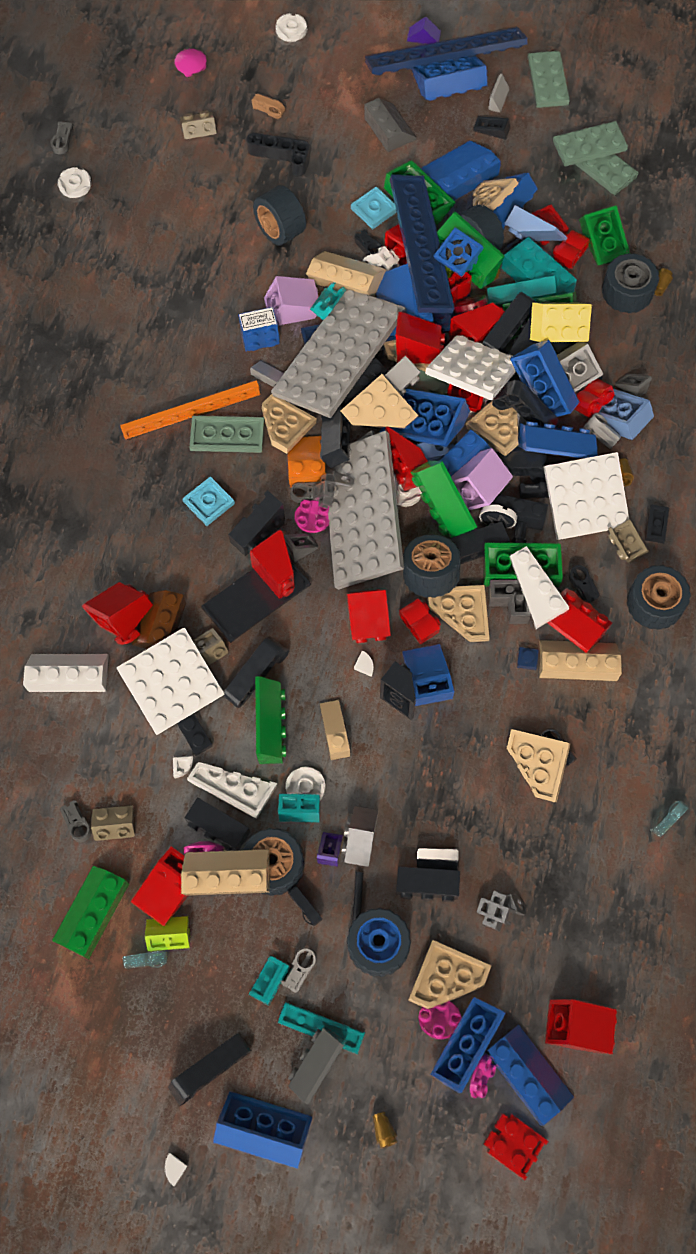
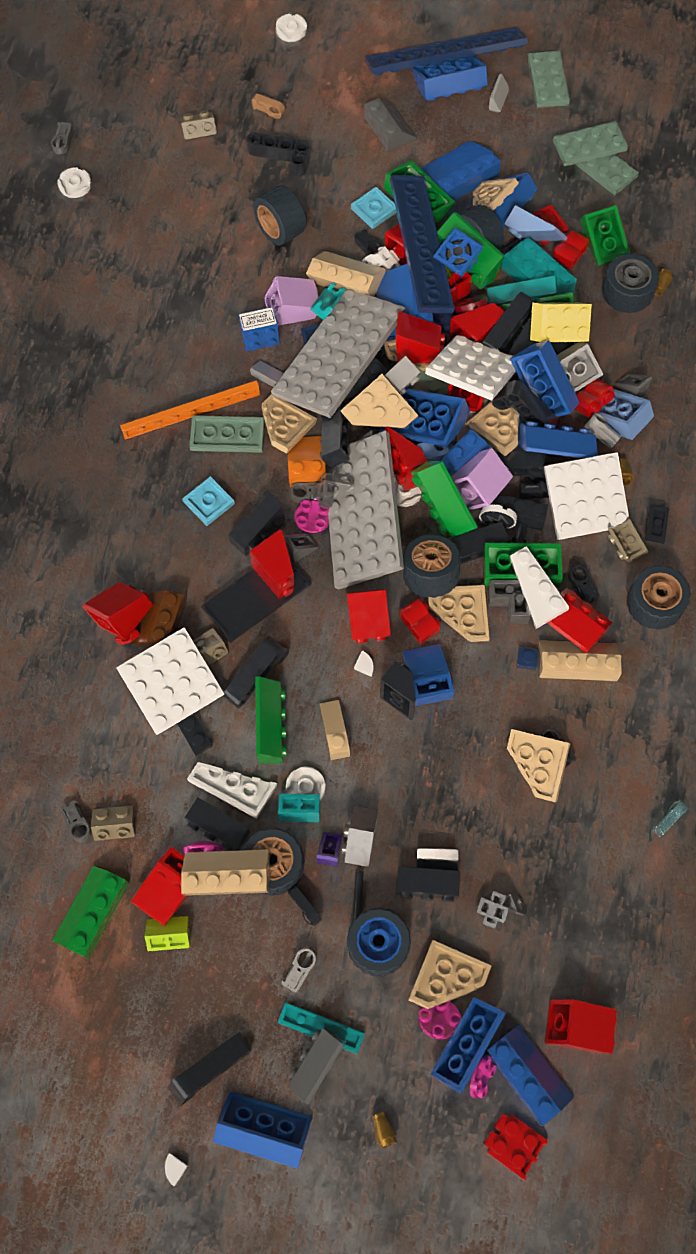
white slope [23,654,109,692] -> none
clear light blue piece [123,951,168,969] -> none
white tile [173,756,194,778] -> none
dark pink dish [175,49,206,77] -> none
teal hinge [249,956,290,1006] -> none
dark purple slope [407,17,441,44] -> none
black slope [473,116,510,139] -> none

